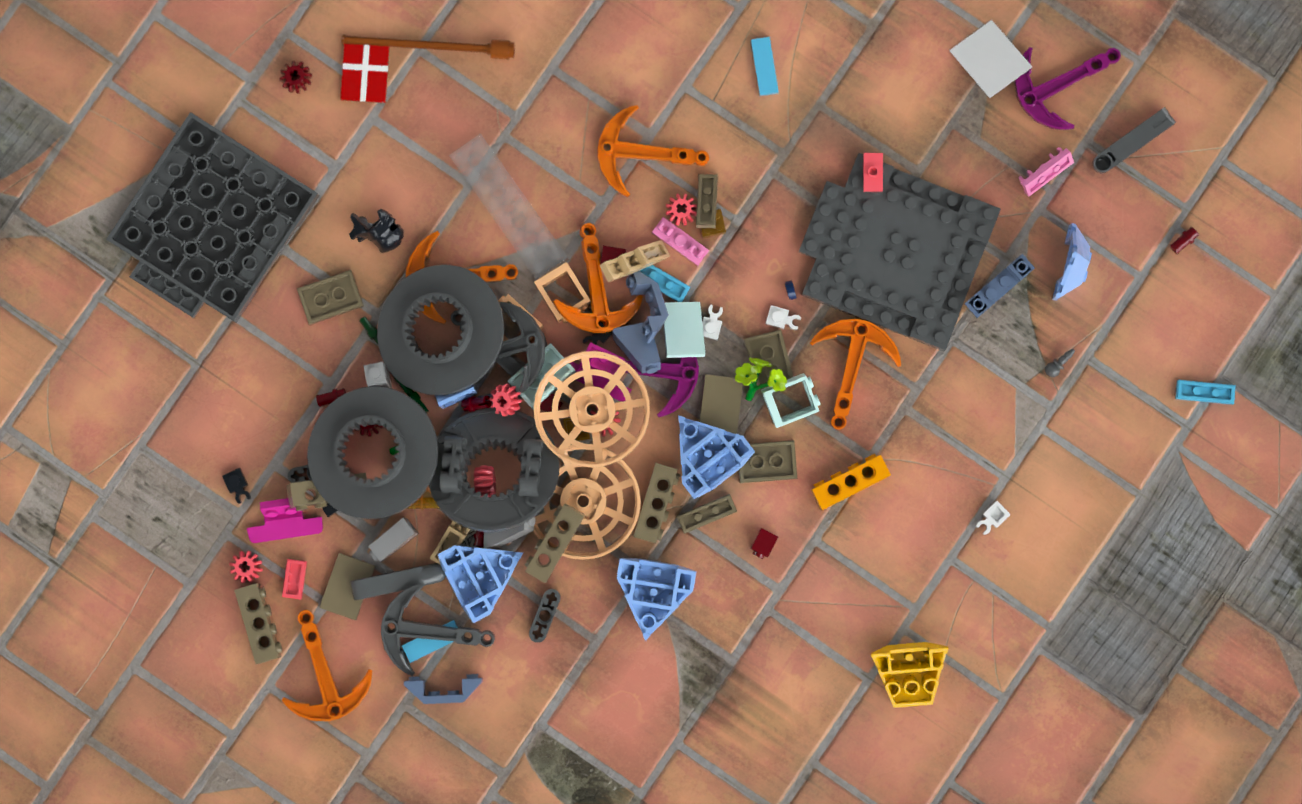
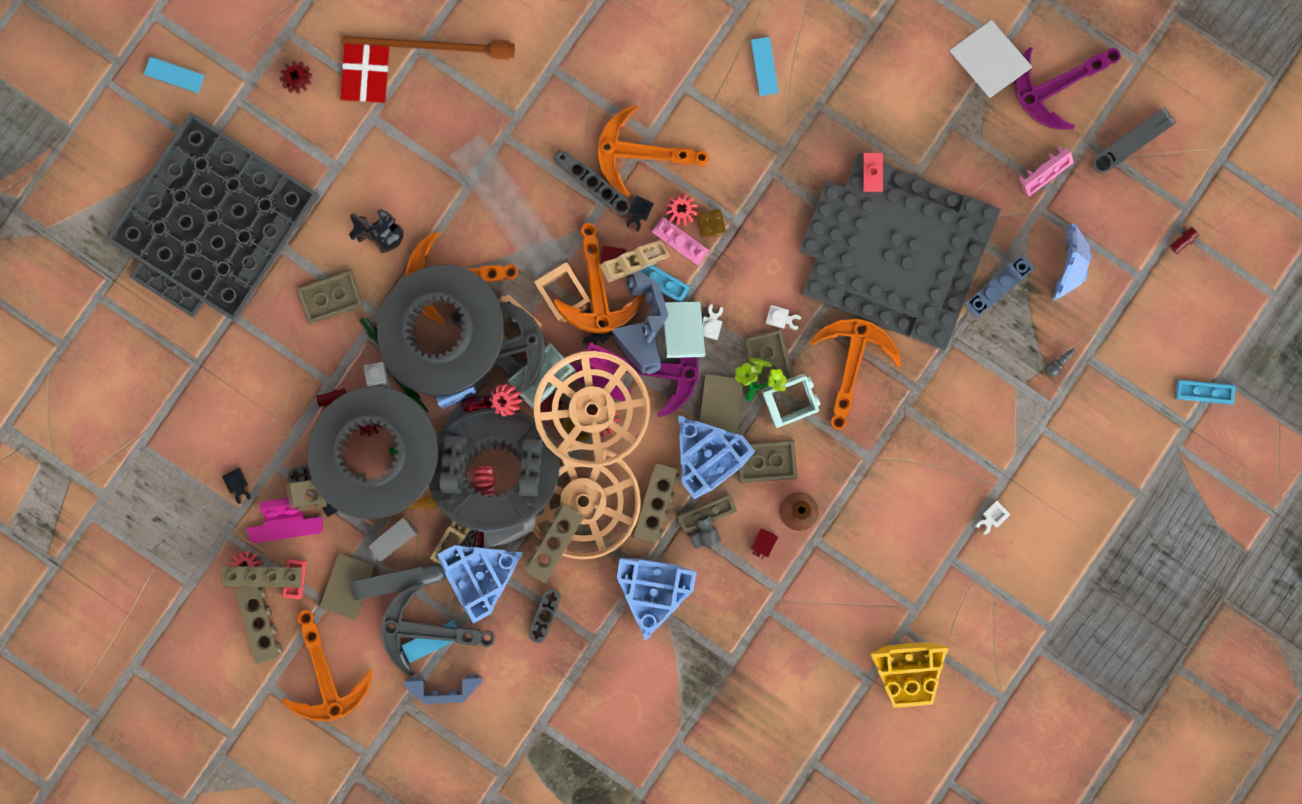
dark tan tile [696,174,718,228] -> none
dark blue tile [785,280,797,300] -> none
light orange brick [811,454,891,511] -> none
none -> medium azure tile [144,57,205,94]
none -> dark tan brick [222,566,302,588]
none -> dark grey piece [553,150,630,217]
none -> black plate [626,196,654,232]
none -> dark grey piece [691,515,721,548]
none -> reddish brown cone [780,492,818,531]

